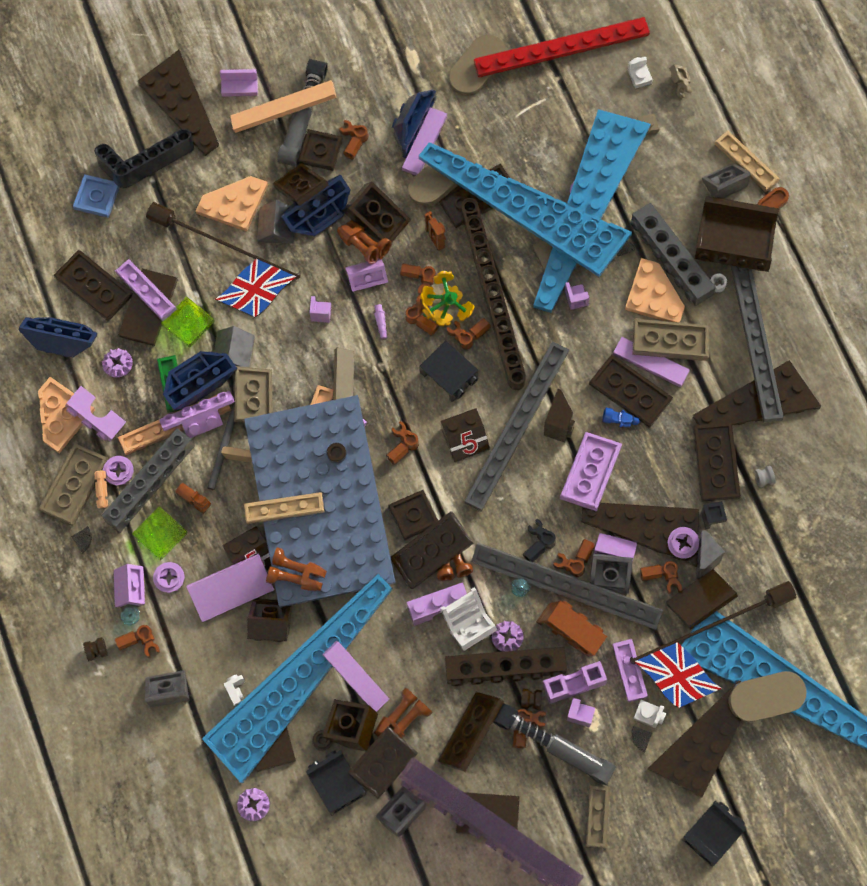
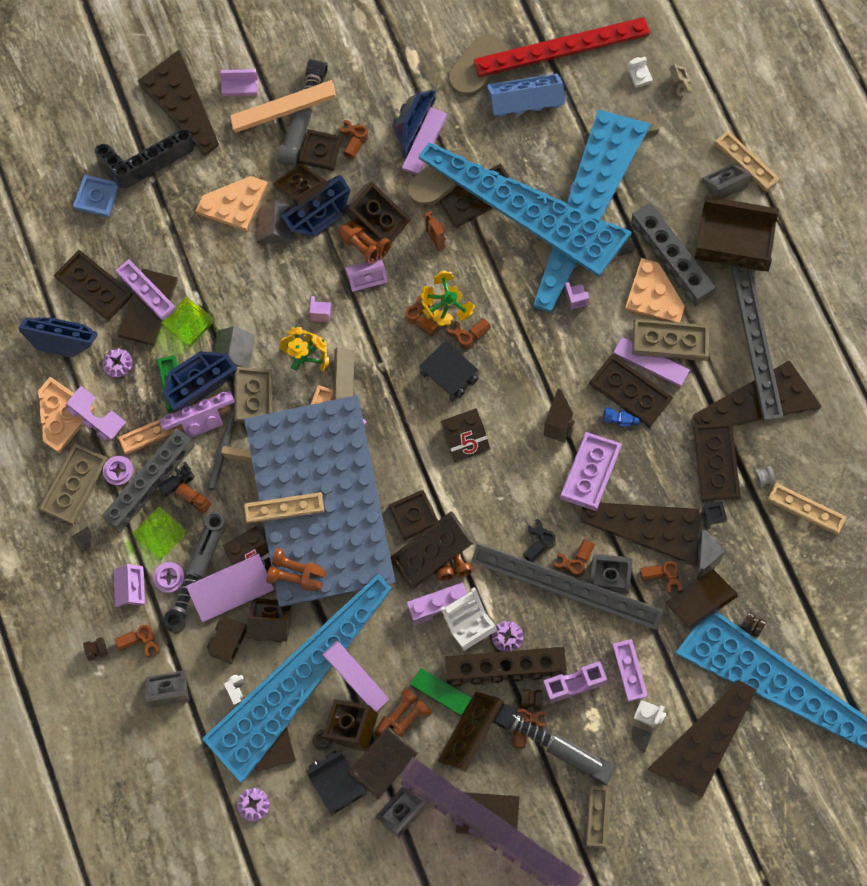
light nougat axle [94,470,108,508] -> none
clear light blue plate [120,606,140,625] -> none
flag [146,202,301,318] -> none
dark brown tile [327,443,347,463] -> none
lavender animal [374,304,387,339] -> none
dark orange bar [386,421,419,465] -> none
dark orange bar [400,263,436,295] -> none
dark brown beam [461,198,526,390] -> none
dark grey plate [464,341,569,512] -> none
clear light blue plate [511,579,530,597] -> none
dark orange wedge [536,600,607,657] -> none
lavender panel [567,698,595,728] -> none
lavender panel [594,533,637,558] -> none
flag [630,581,797,708] -> none
lavender gear [668,527,699,559] -> none
black panel [681,800,747,868] -> none
white bush [710,274,727,293] -> none
dark tan tile [728,671,806,722] -> none
dark orange tile [757,187,789,209] -> none
none -> black bar [158,462,195,497]
none -> piece [163,512,226,633]
none -> dark brown piece [207,615,247,664]
none -> yellow plant [279,326,329,372]
none -> green tile [410,668,472,716]
none -> medium blue slope [487,74,565,117]
none -> dark brown wheel [740,611,767,638]
none -> tan tile [767,483,847,535]

